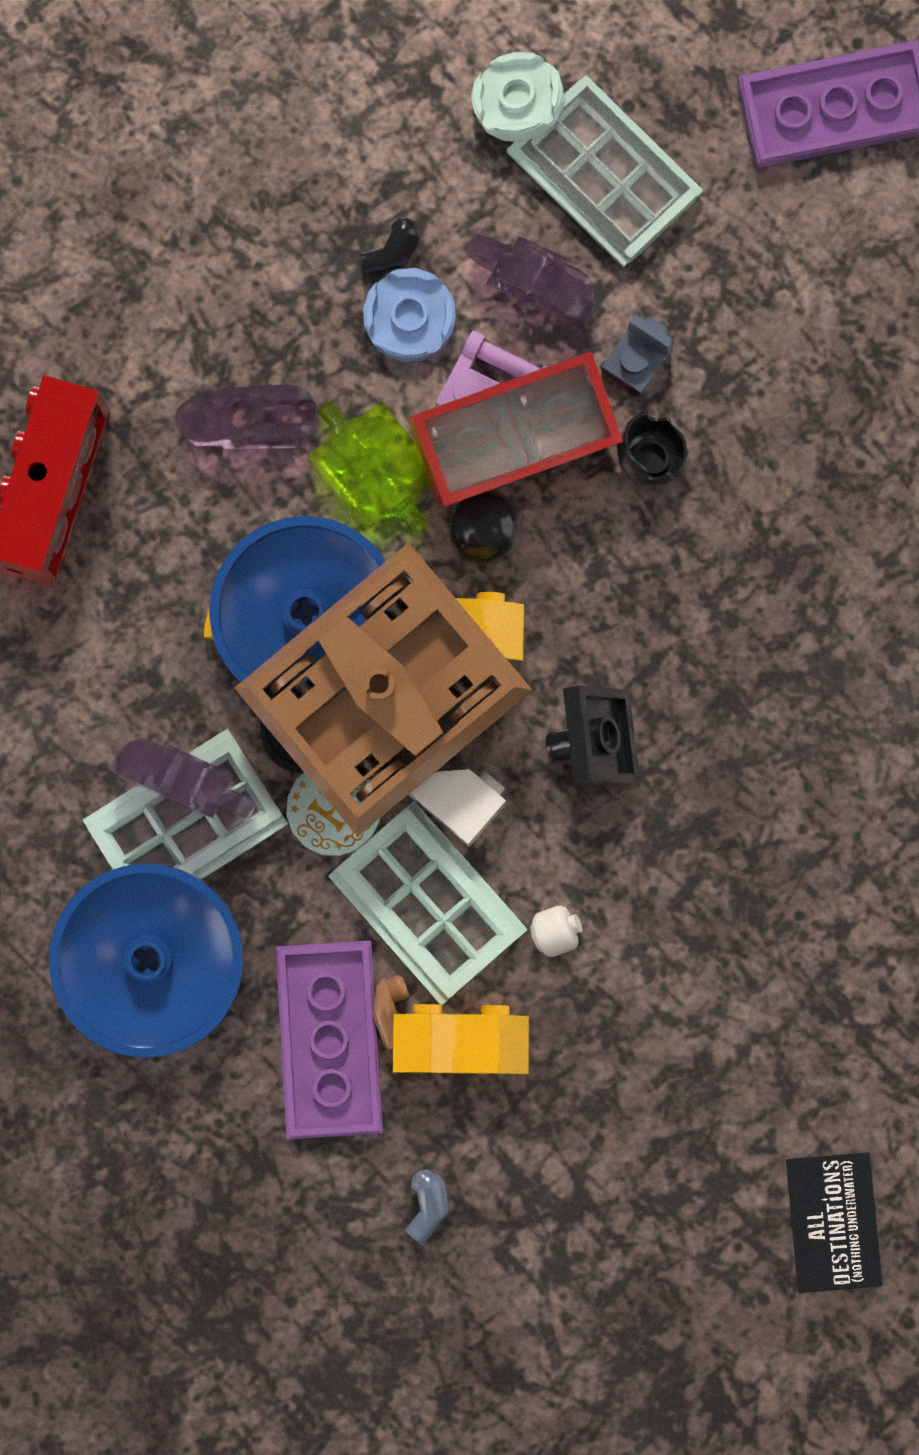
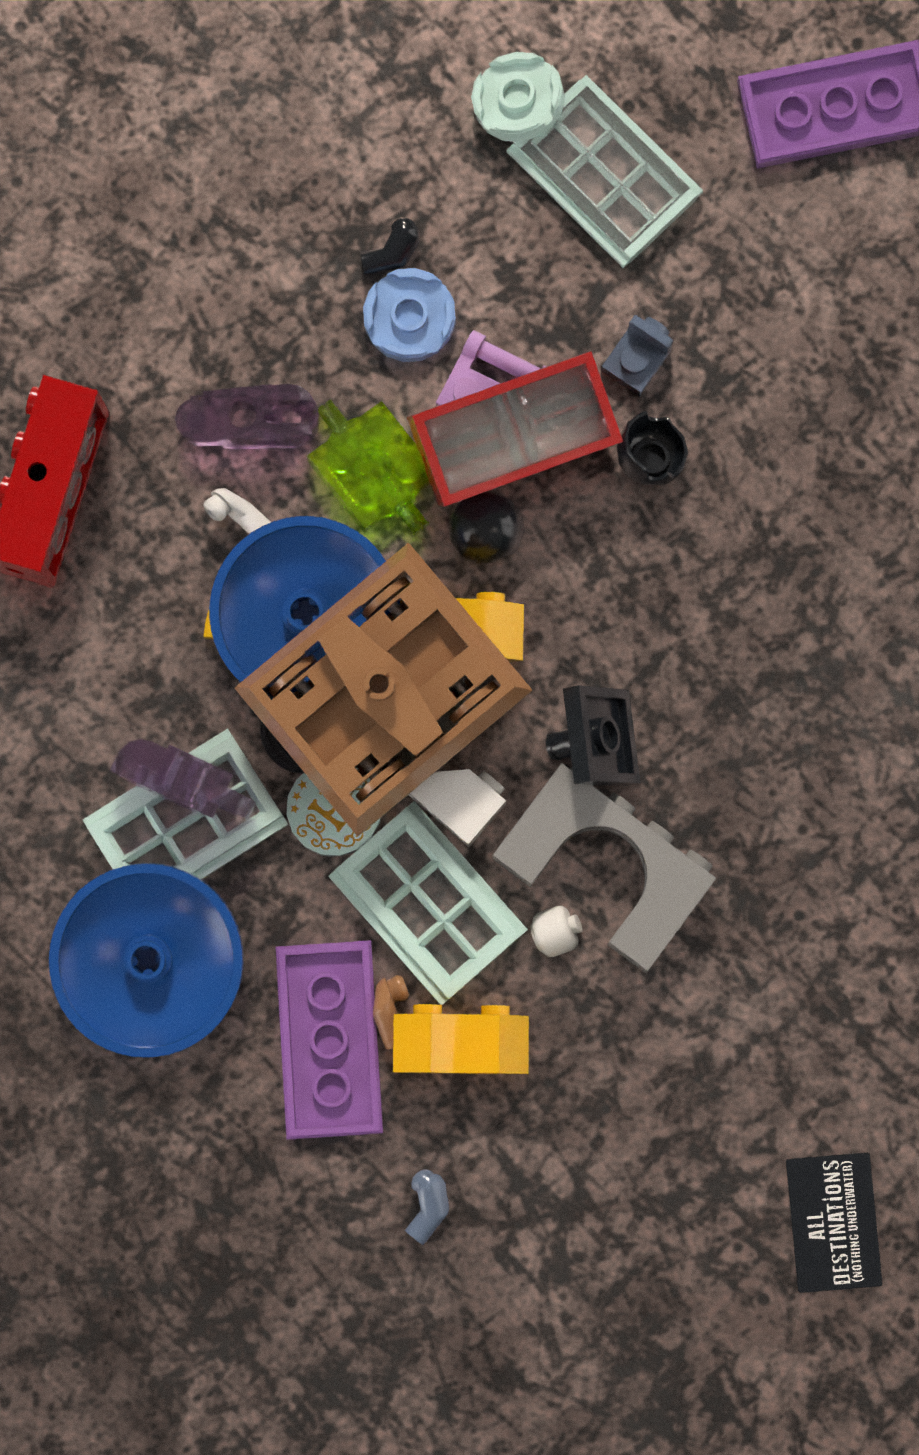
clear purple piece [465,234,596,328] -> none
none -> white arm [204,488,271,534]
none -> light grey arch [492,763,716,973]

